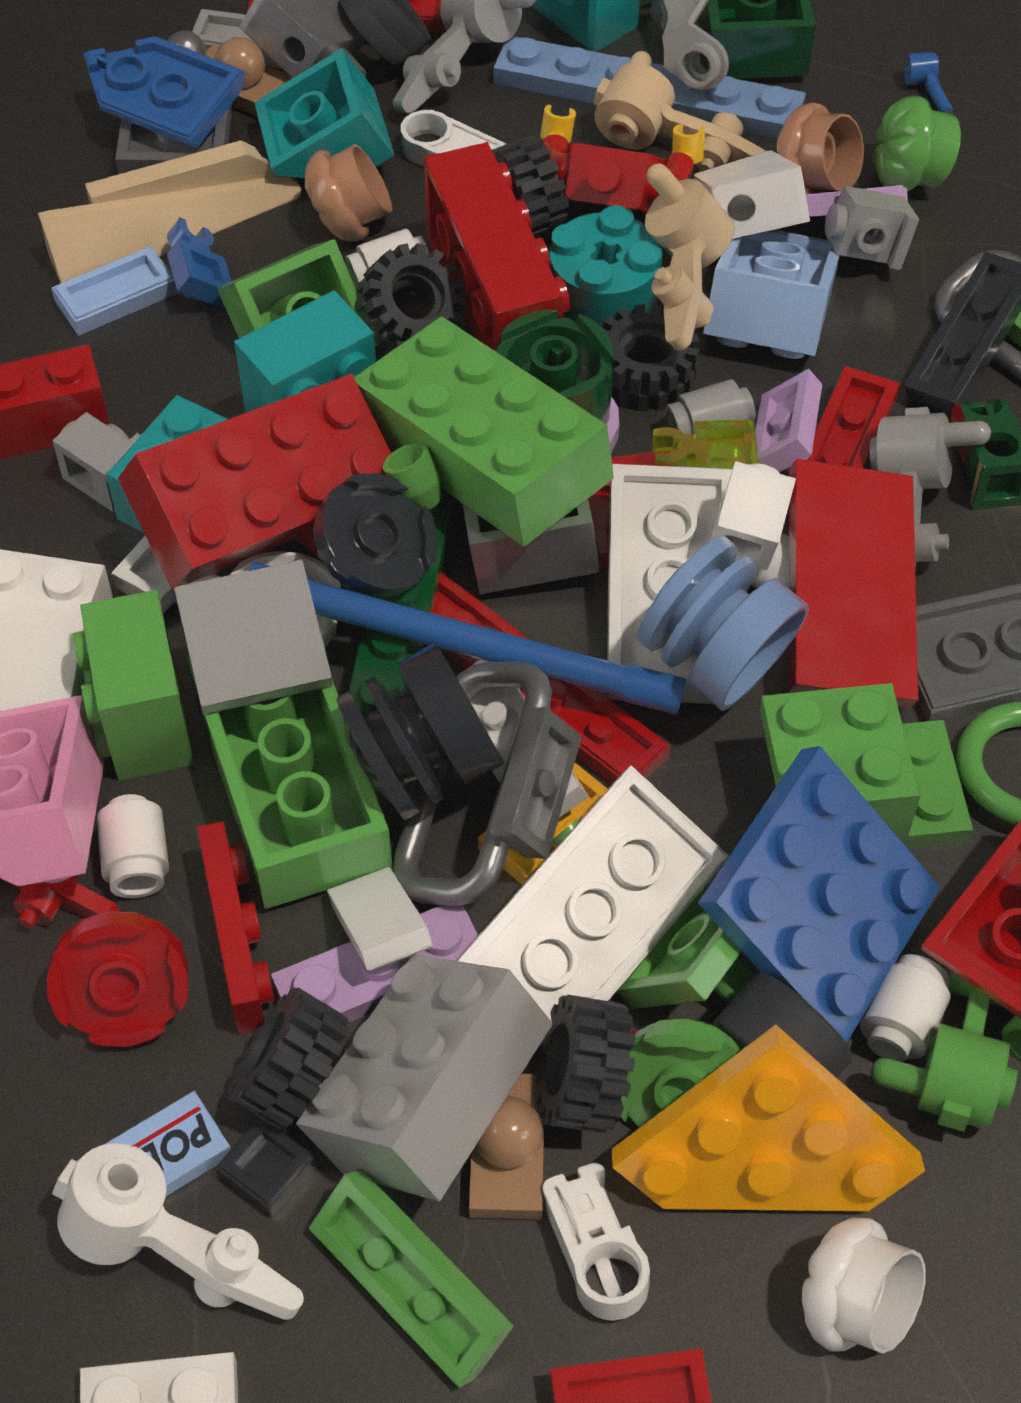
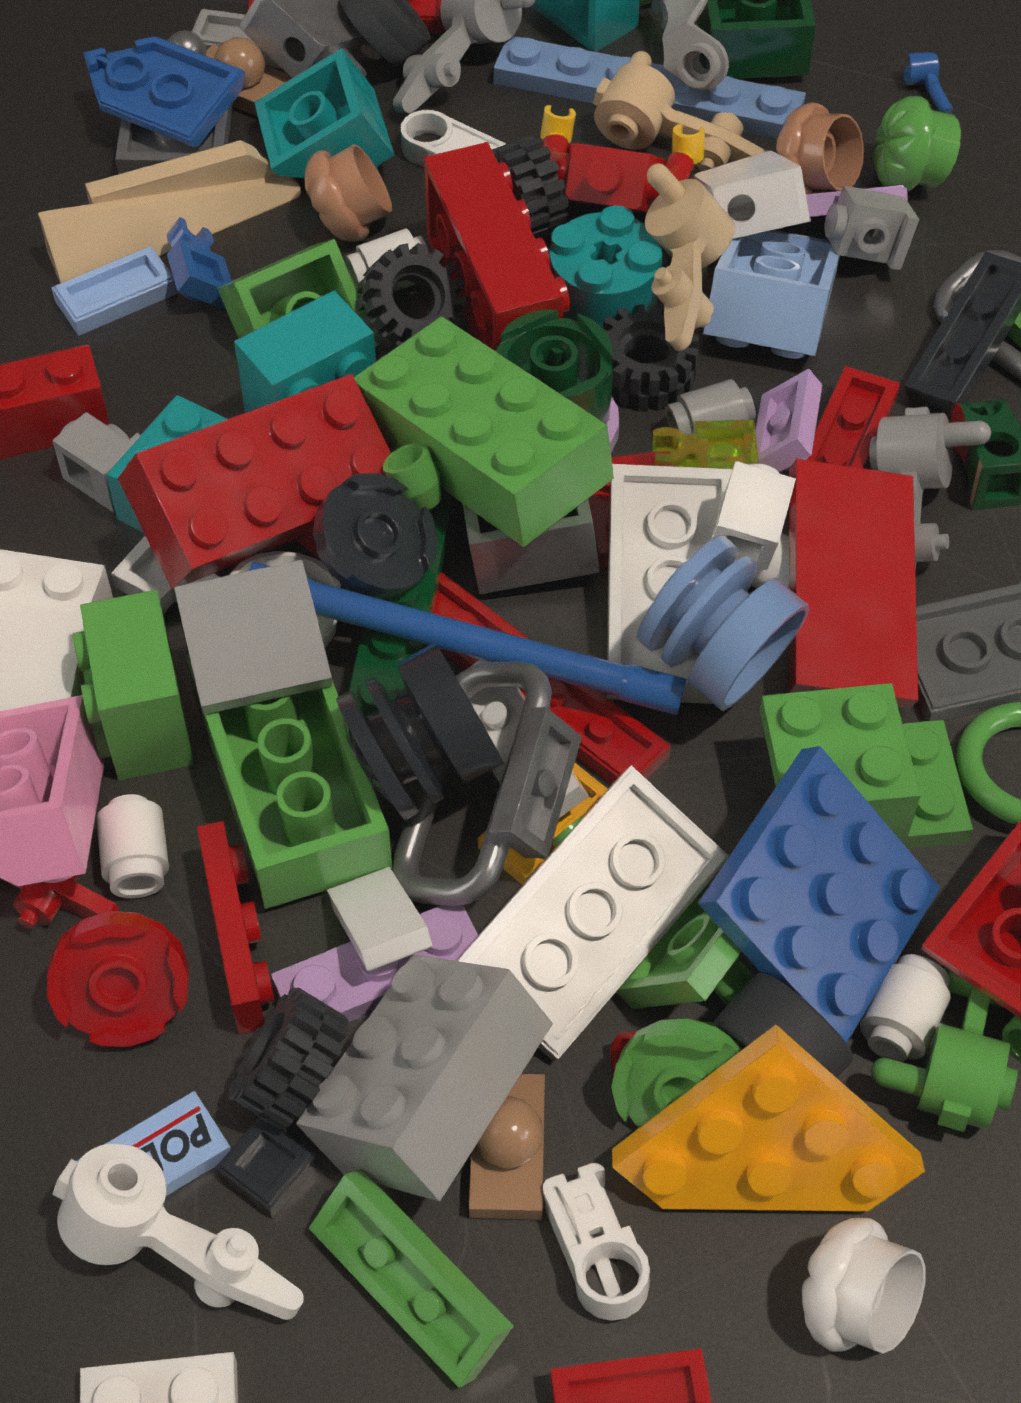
black tyre [535,994,635,1133] -> none

